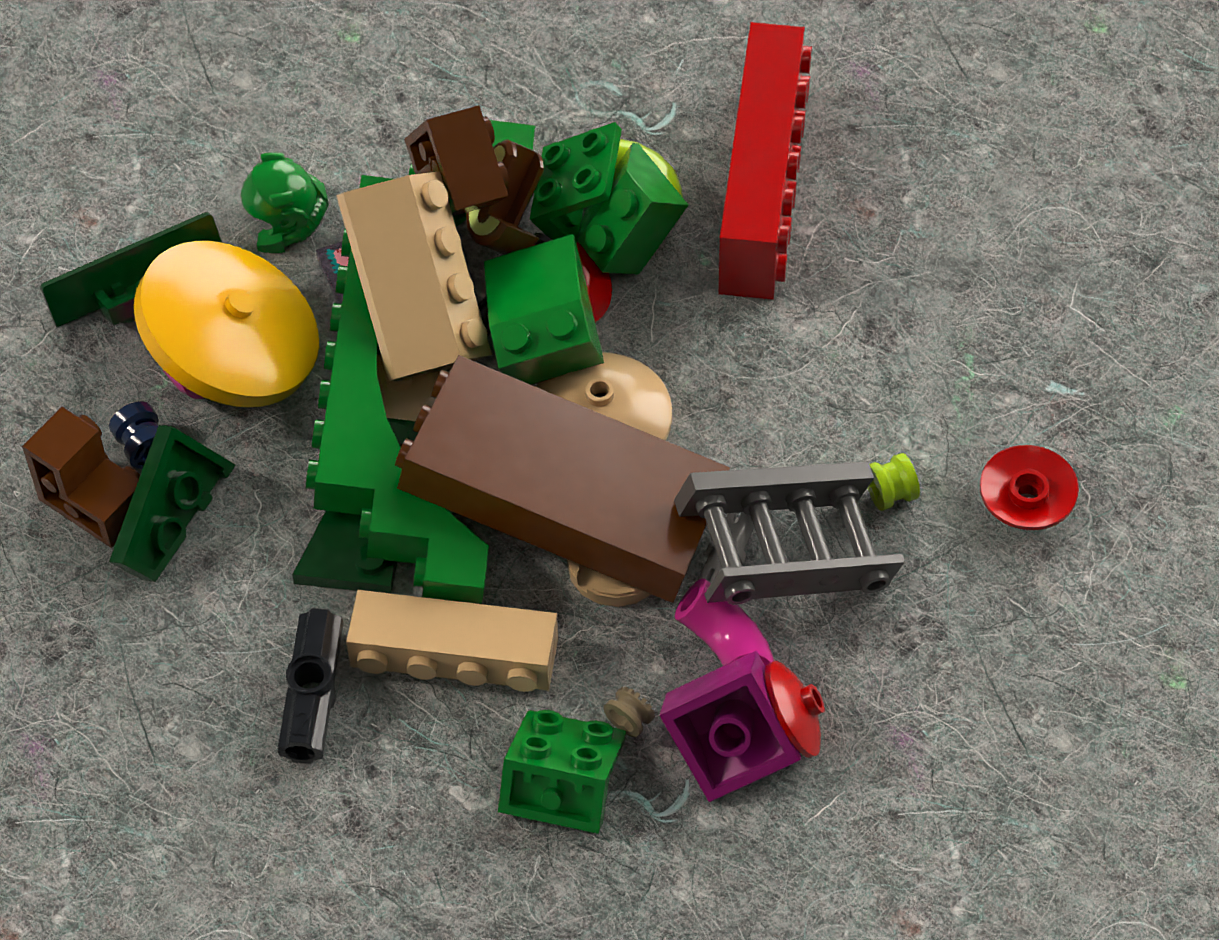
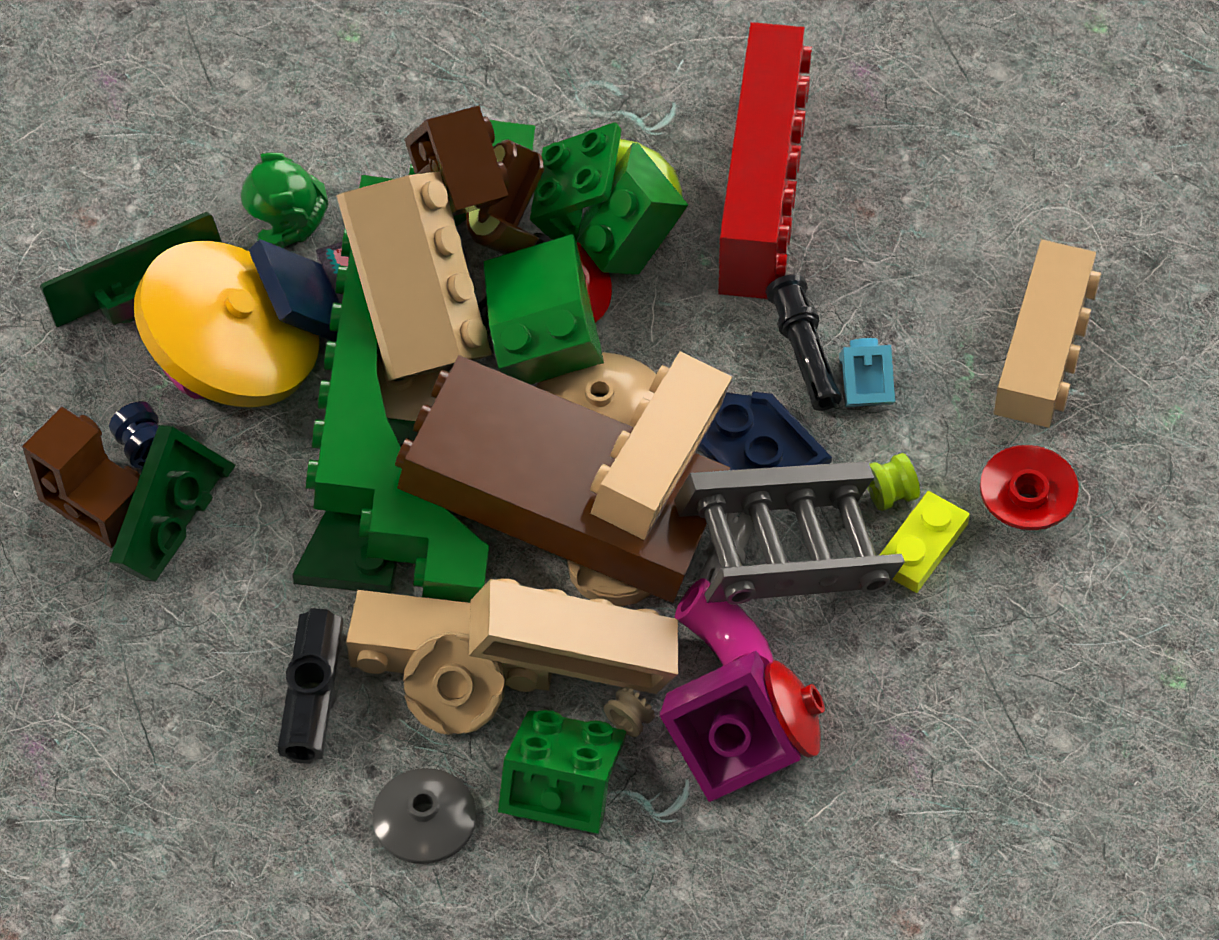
none -> dark blue tile [249,239,339,342]
none -> dark grey dish [372,768,476,864]
none -> tan tile [403,632,506,735]
none -> tan brick [469,578,678,694]
none -> tan brick [590,351,732,540]
none -> dark blue tile [698,392,832,470]
none -> black pin [766,274,842,411]
none -> medium azure bracket [839,338,895,407]
none -> neon yellow plate [880,491,970,593]
none -> tan brick [994,239,1101,428]

